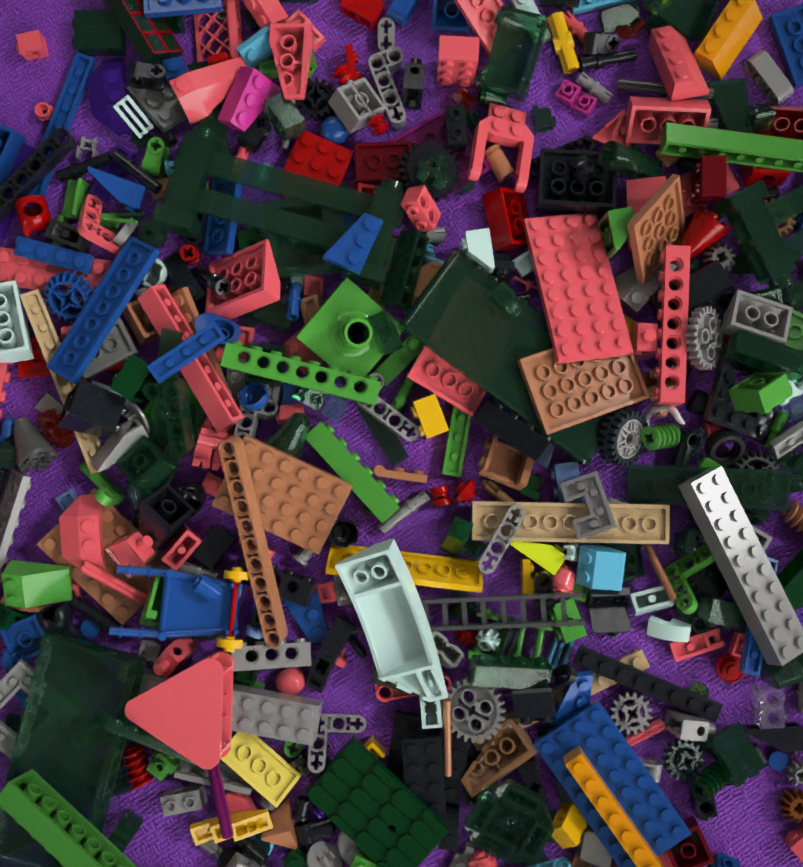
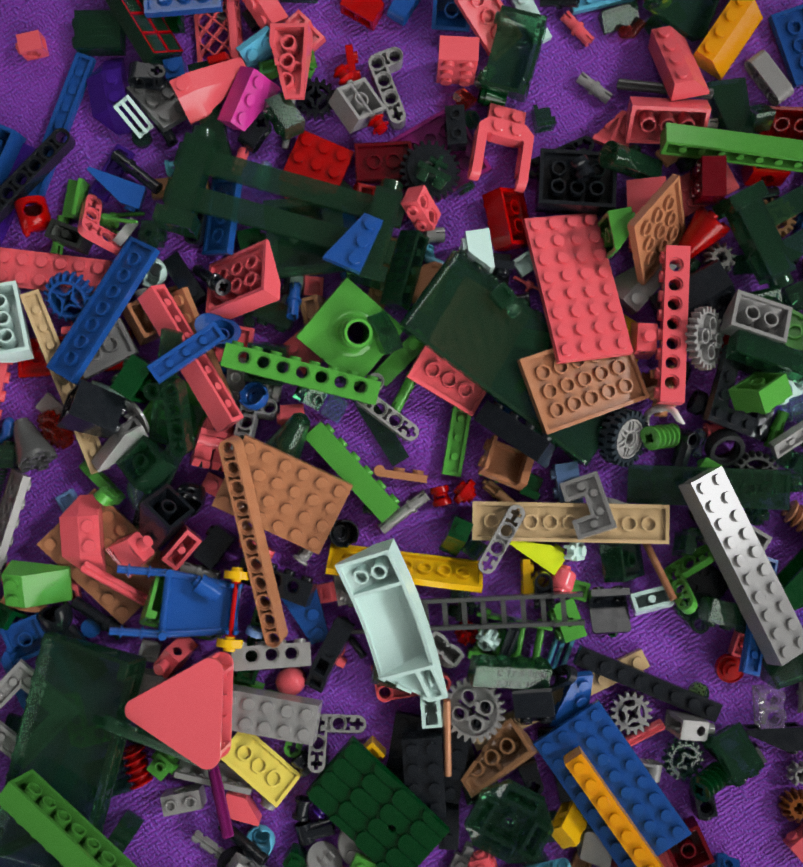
blue plate [13,236,95,275] -> none
coral plate [35,102,54,121] -> none
black pin [55,151,113,183] -> none
light grey piece [76,136,99,160] -> none
bright green piece [141,137,170,178] -> none
red bush [180,244,201,265] -> none
yellow slope [190,809,273,846] -> none
nougat slope [261,798,298,850] -> none
blue piece [281,384,297,405] -> none
blue hair [320,115,349,145] -> none
light grey beam [378,17,395,52] -> none
black torso [402,58,425,109] -> none
yellow brick [410,394,449,439] -> none
nougat piece [484,144,515,183] -> none
yellow piece [547,11,580,74] -> none
dark pink slope [555,79,598,118] -> none
medium azure slope [576,543,626,591] -> none
black pin [578,48,637,73] -> none
black piece [582,32,620,54] -> none
light aqua slope [646,615,692,642] -> none
coral plate [668,626,725,662] -> none
blue tile [766,749,788,771] -> none

